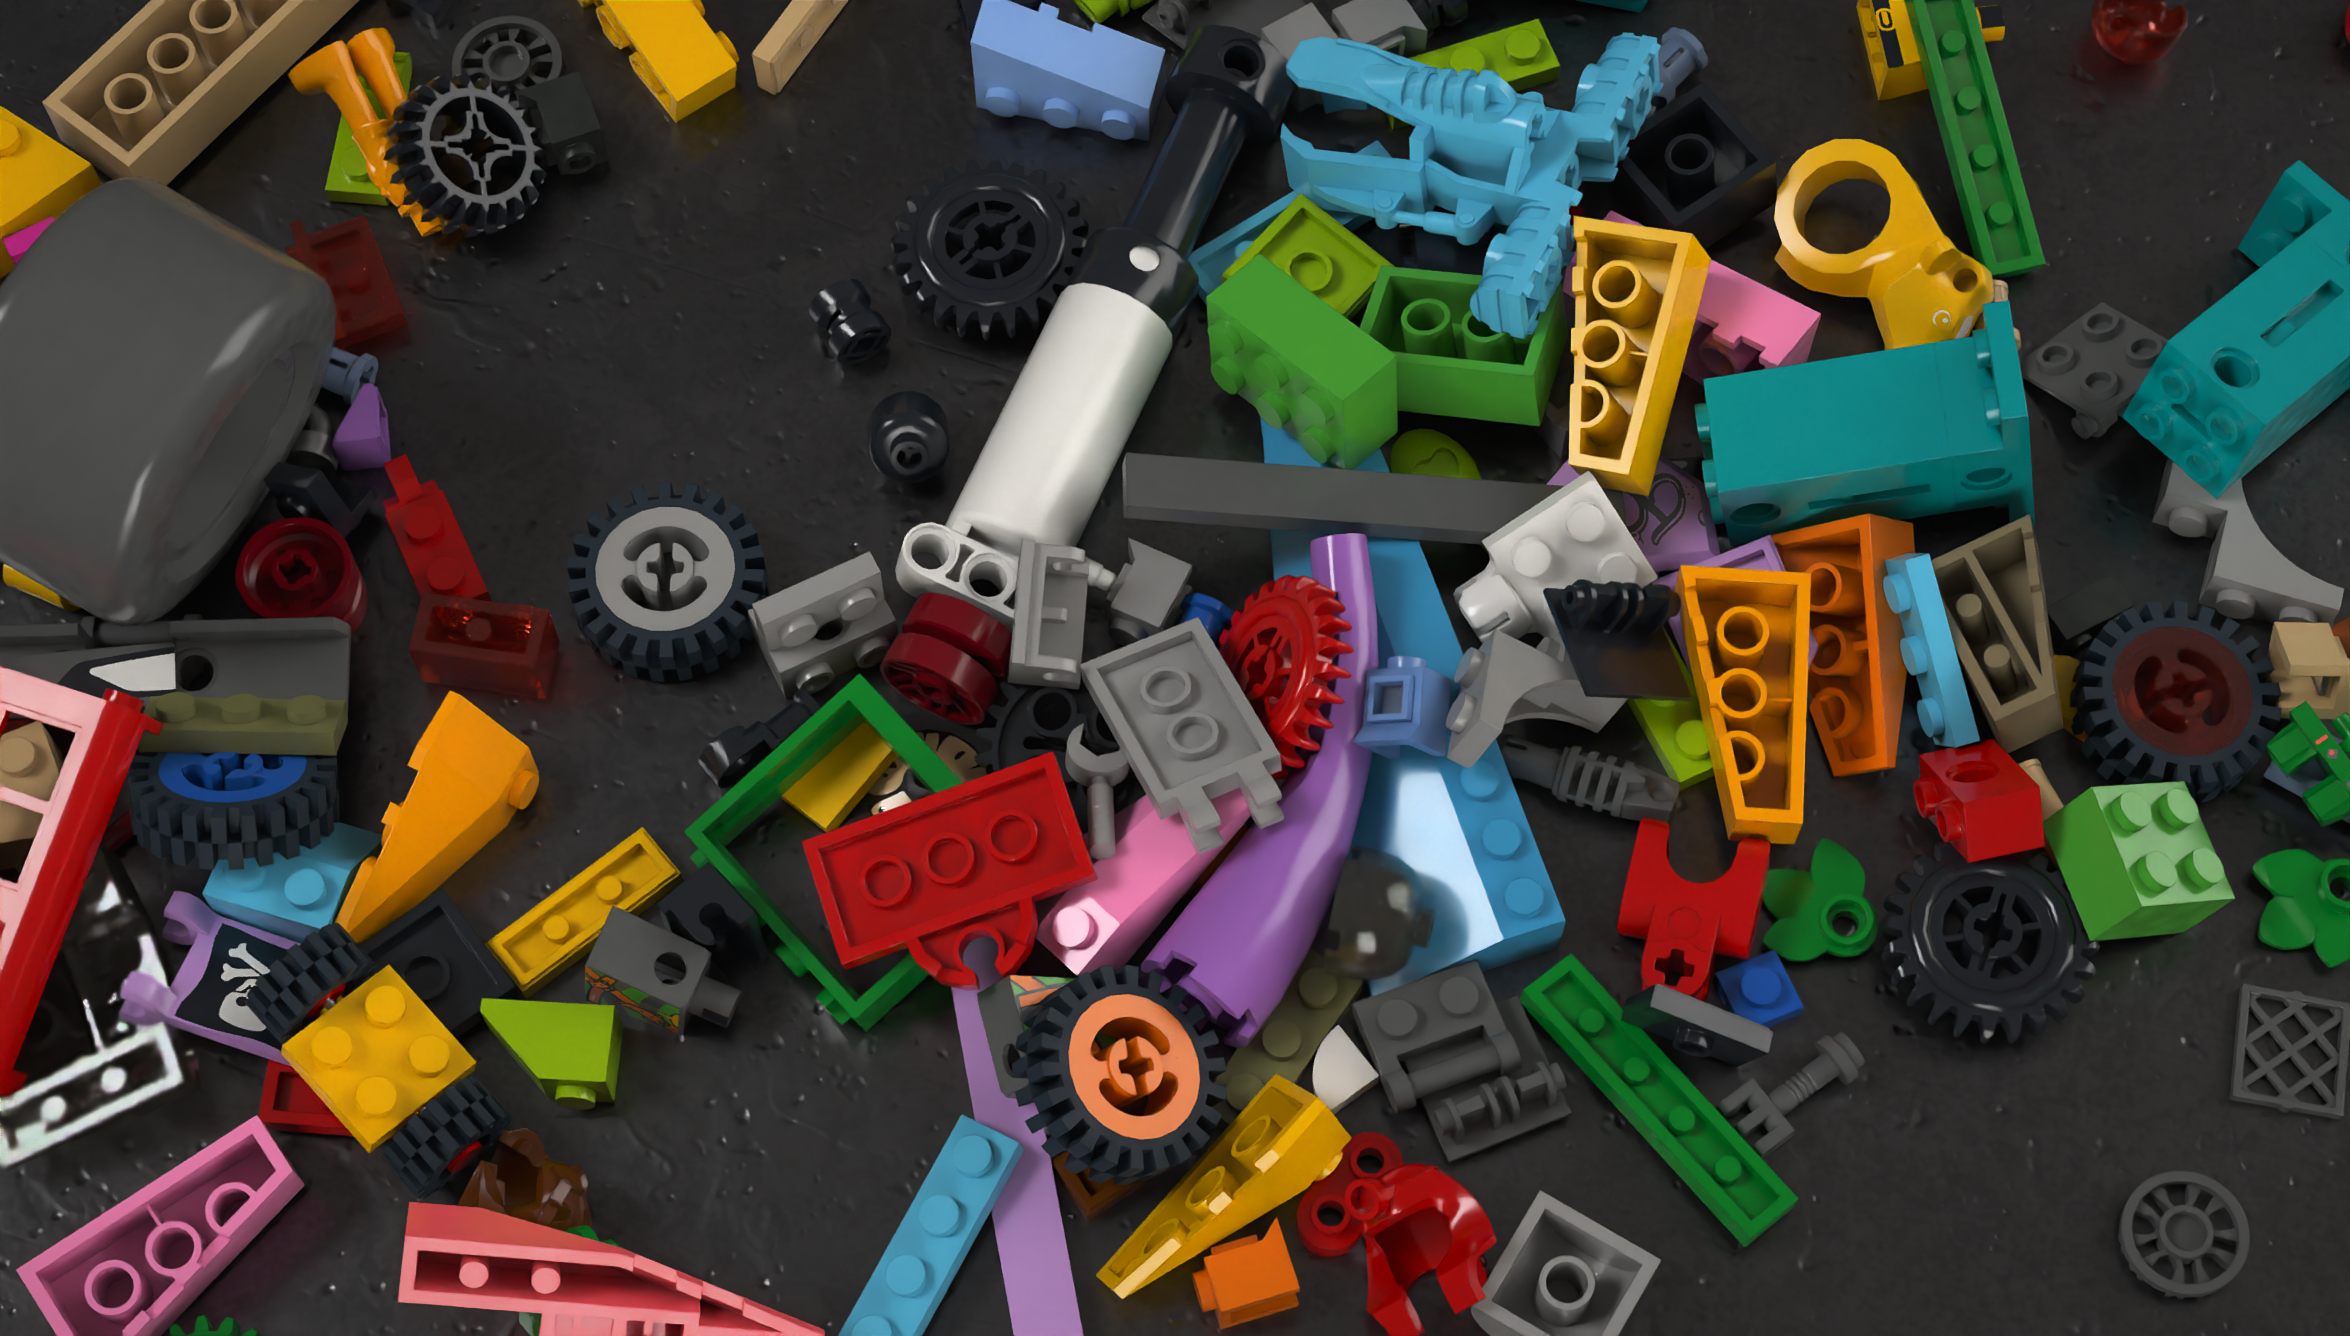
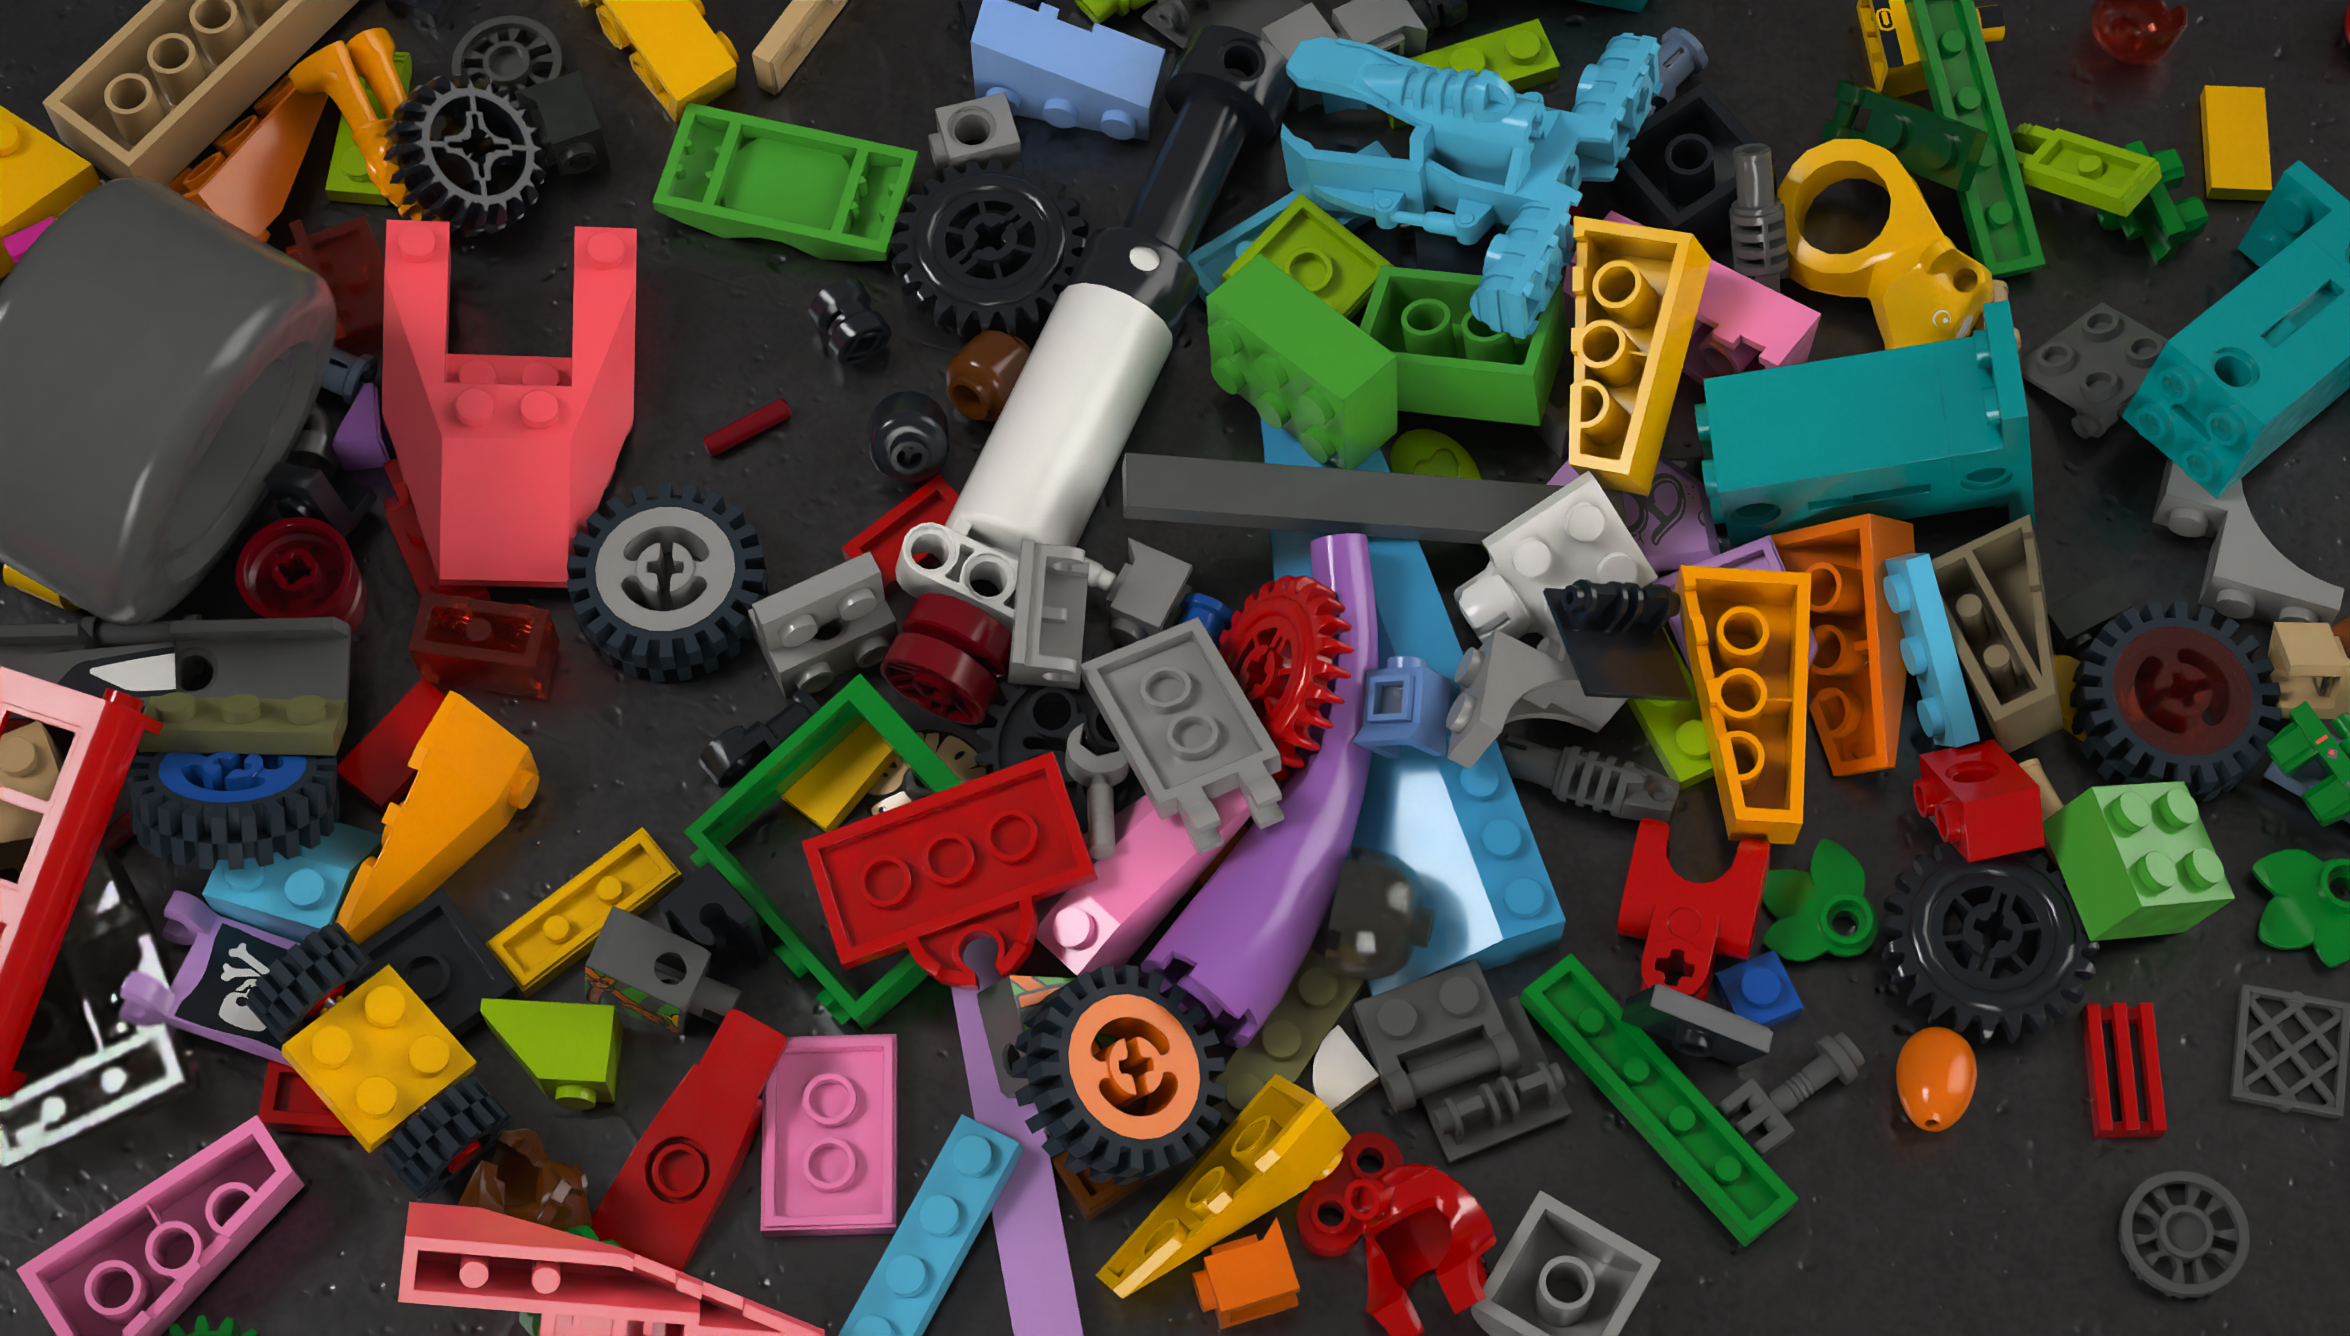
none -> orange wedge [167,57,329,242]
none -> red tile [337,678,446,814]
none -> coral wedge [382,220,637,588]
none -> red piece [591,1009,788,1272]
none -> bright green slope [652,102,919,262]
none -> dark red piece [702,398,792,457]
none -> bright pink tile [761,1034,898,1237]
none -> red tile [842,474,959,599]
none -> light grey brick [928,92,1022,174]
none -> reddish brown head [946,330,1031,422]
none -> dark grey hinge [1729,143,1789,293]
none -> dark green plate [1820,79,1989,191]
none -> orange animal [1896,1027,1977,1132]
none -> lime hinge [2011,122,2162,217]
none -> red tile [2081,1002,2167,1138]
none -> green hips [2097,140,2209,265]
none -> yellow tile [2200,85,2272,201]

